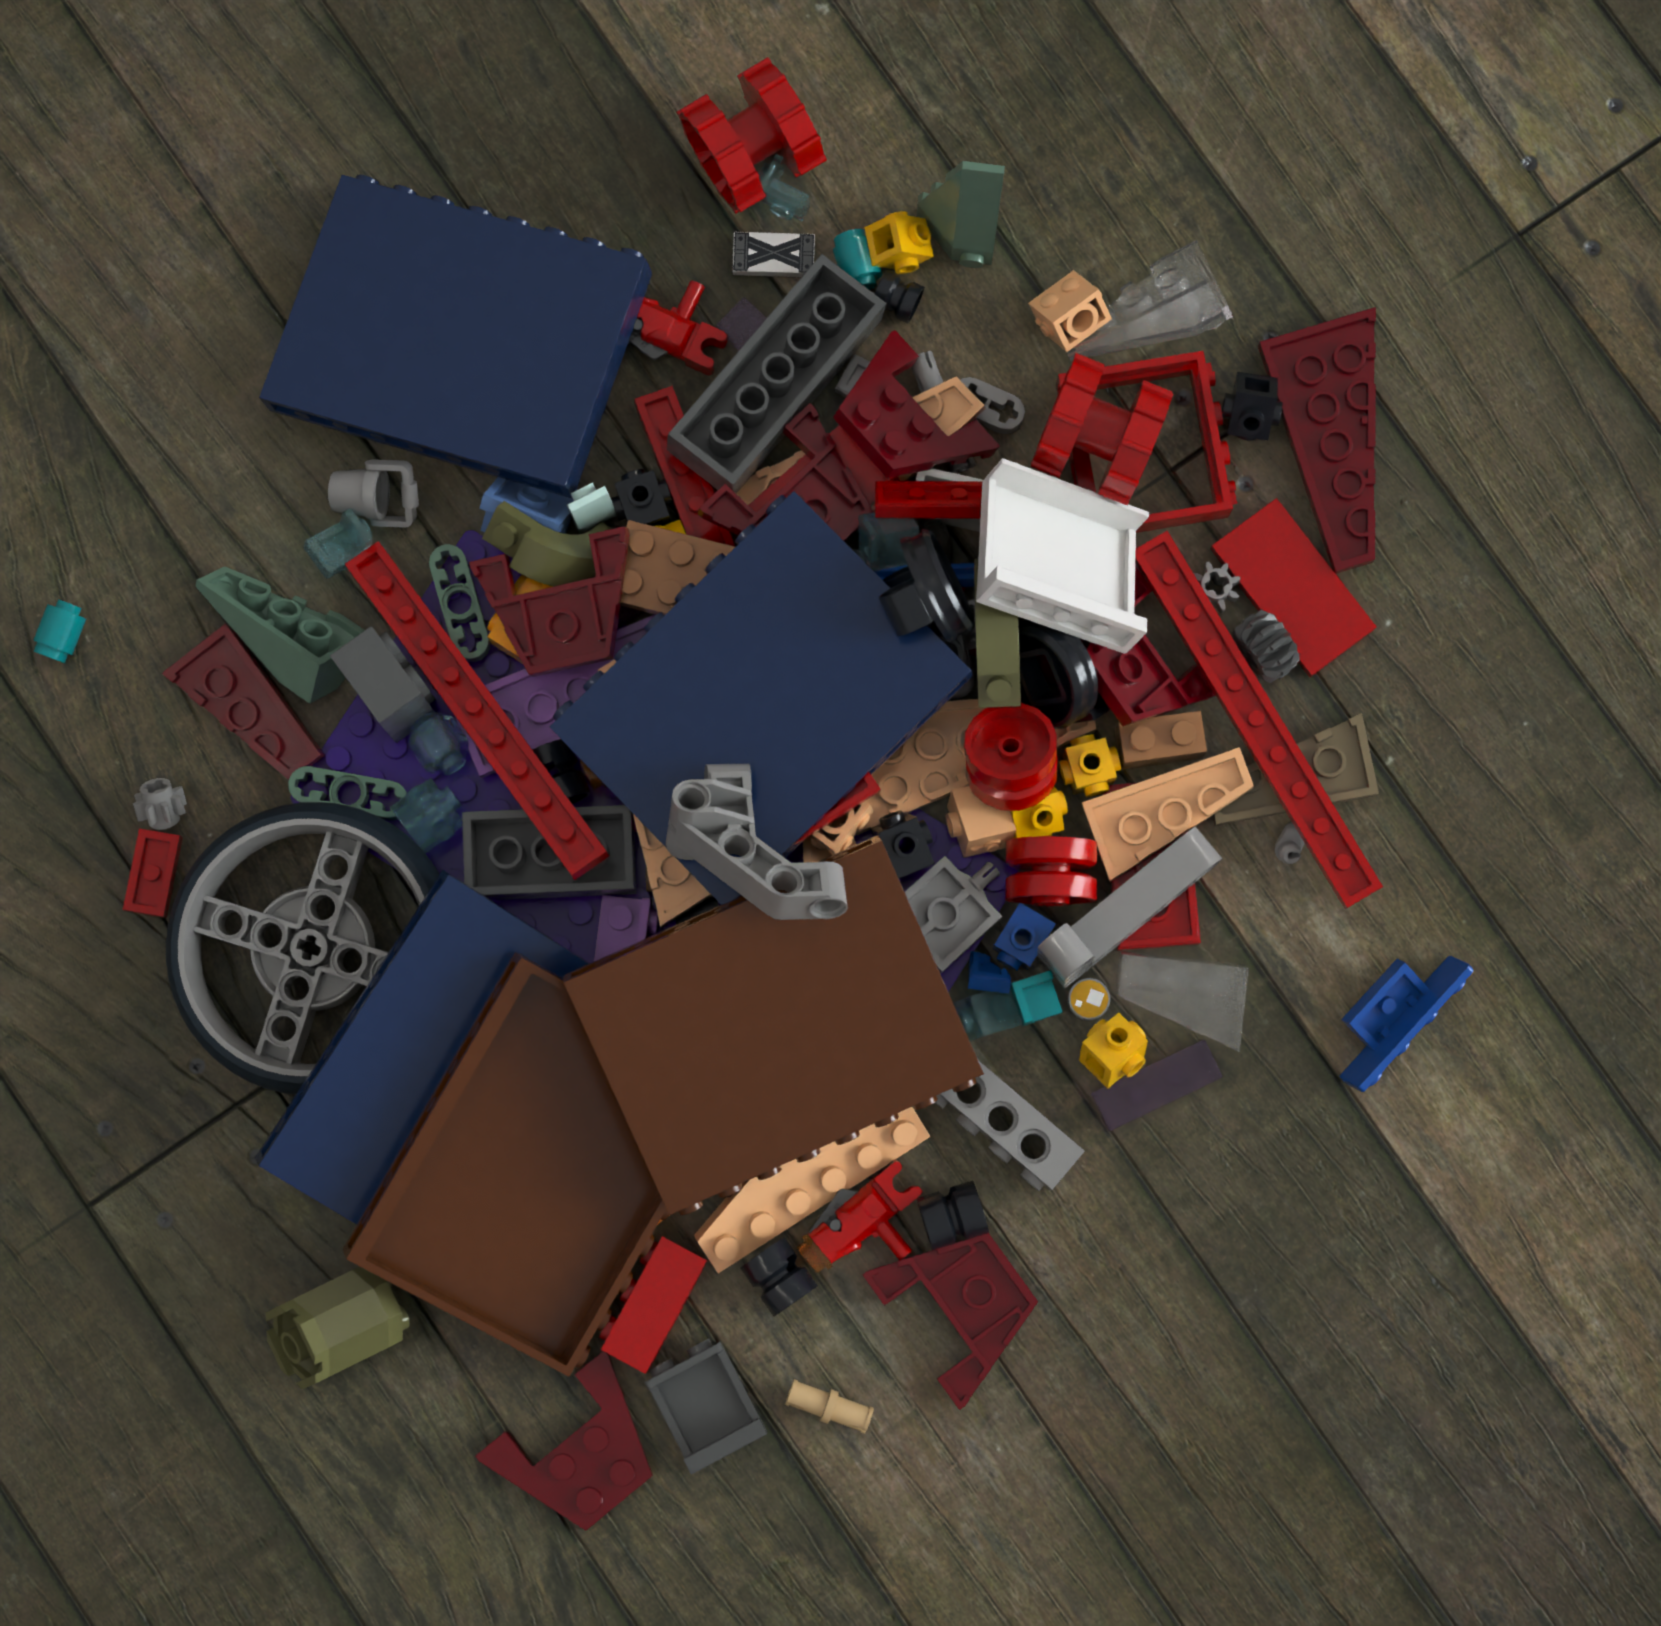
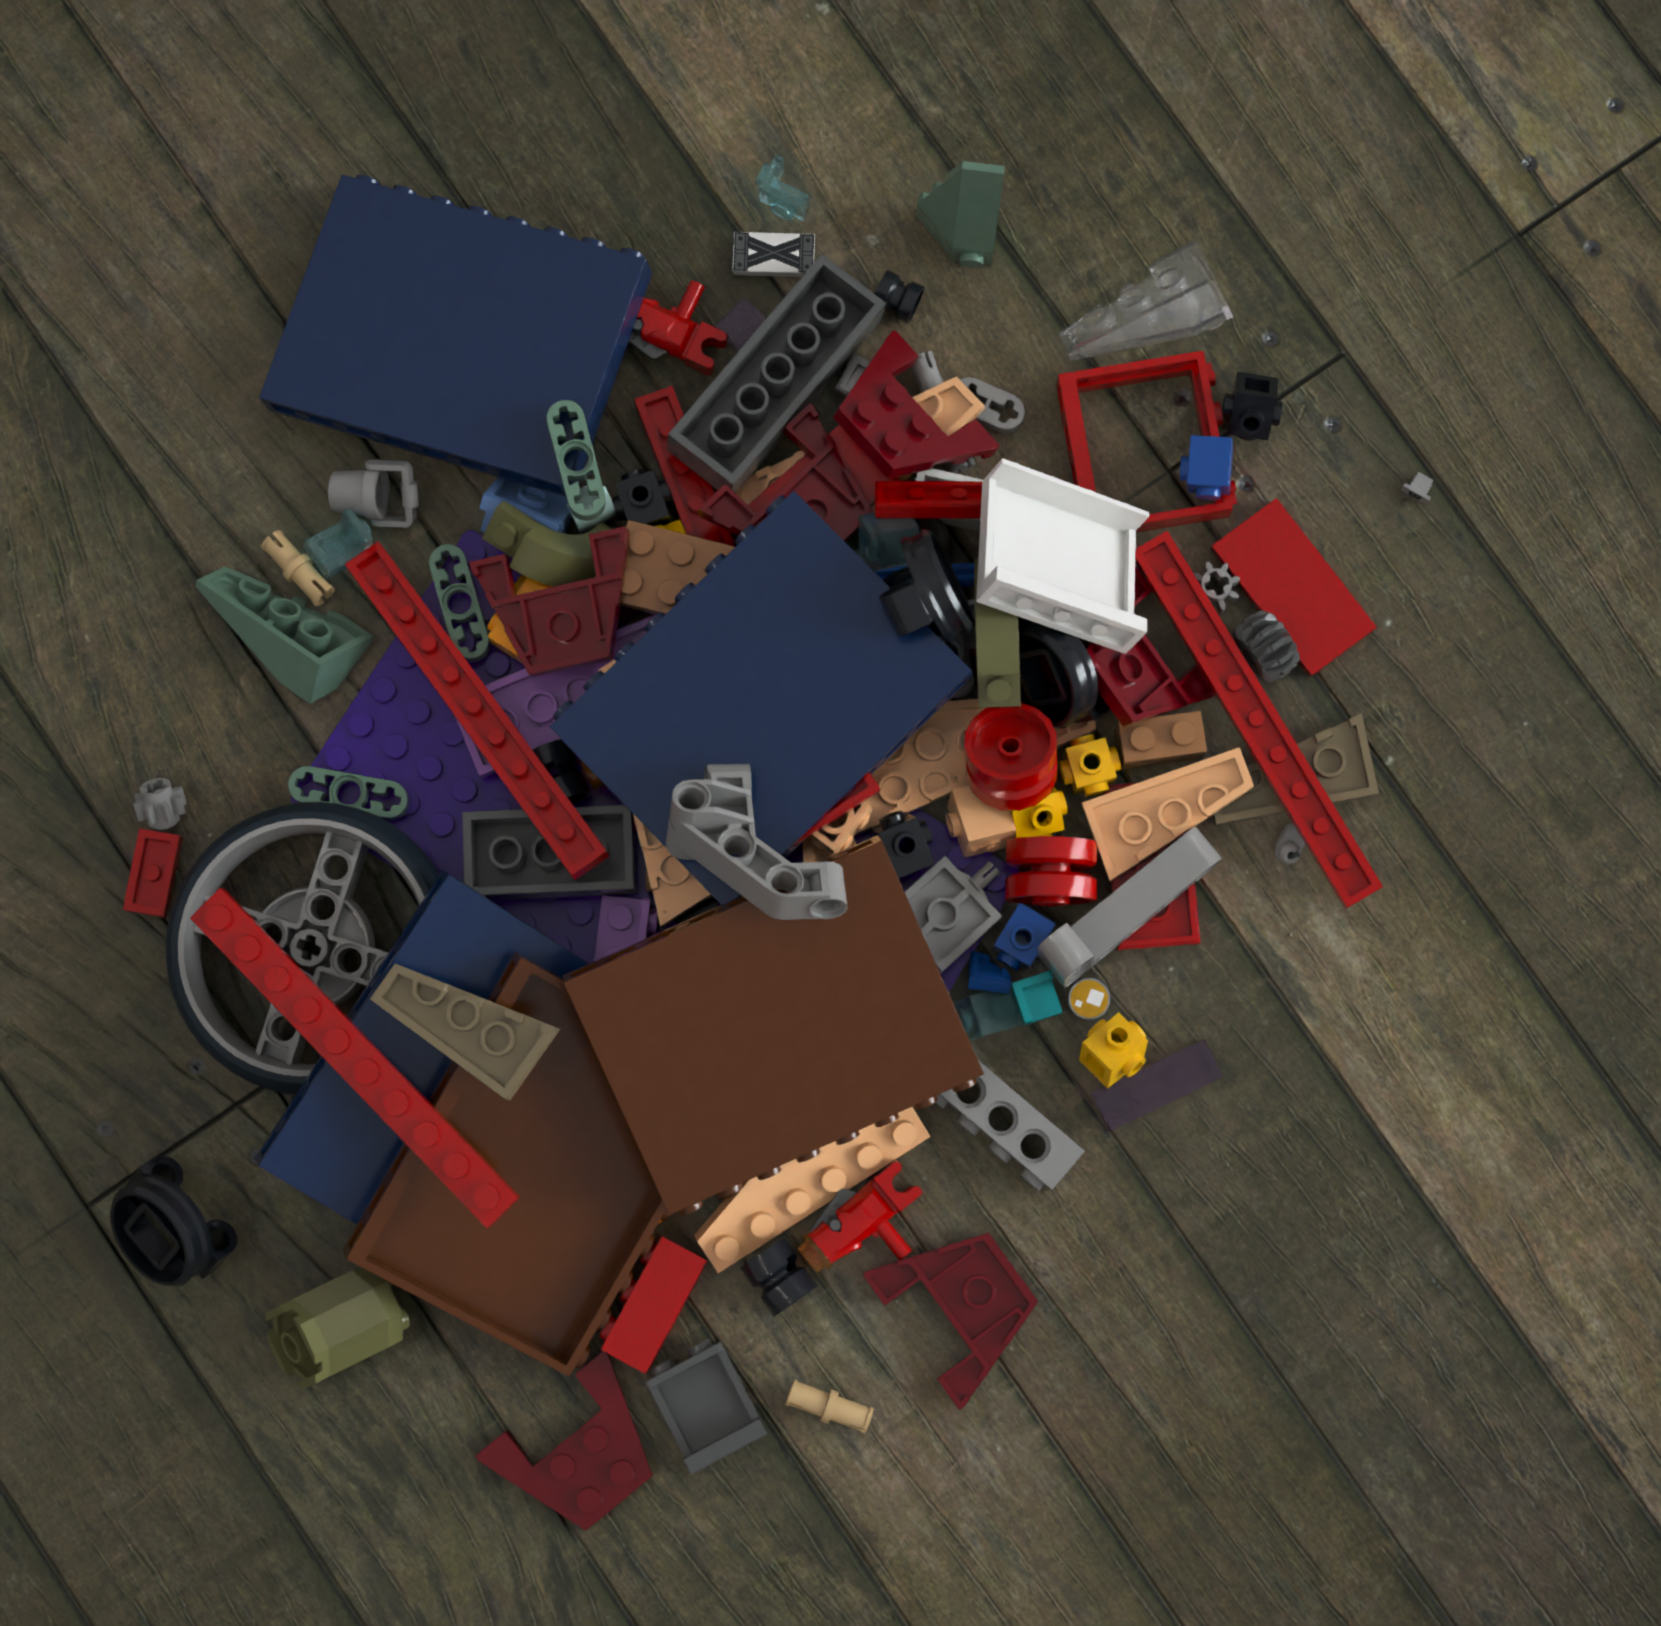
teal brick [33,599,86,663] -> none
dark red wing [162,623,325,780] -> none
dark grey brick [330,626,436,743] -> none
clear light blue brick [390,777,463,854] -> none
clear light blue head [409,711,470,775] -> none
red piece [676,57,827,214] -> none
teal brick [833,229,883,290] -> none
yellow brick [864,211,934,274] -> none
black wheel [916,1180,989,1250] -> none
light nougat head [1028,270,1112,352] -> none
red piece [1030,353,1174,506] -> none
clear wedge [1115,951,1249,1052] -> none
dark red wing [1258,307,1376,574] -> none
blue bracket [1340,956,1474,1092] -> none
none -> black piece [110,1156,238,1287]
none -> red plate [190,888,521,1228]
none -> tan pin [261,530,335,606]
none -> dark tan wing [370,964,560,1100]
none -> sand green beam [547,400,606,521]
none -> blue brick [1180,435,1233,500]
none -> light grey piece [1401,472,1433,505]

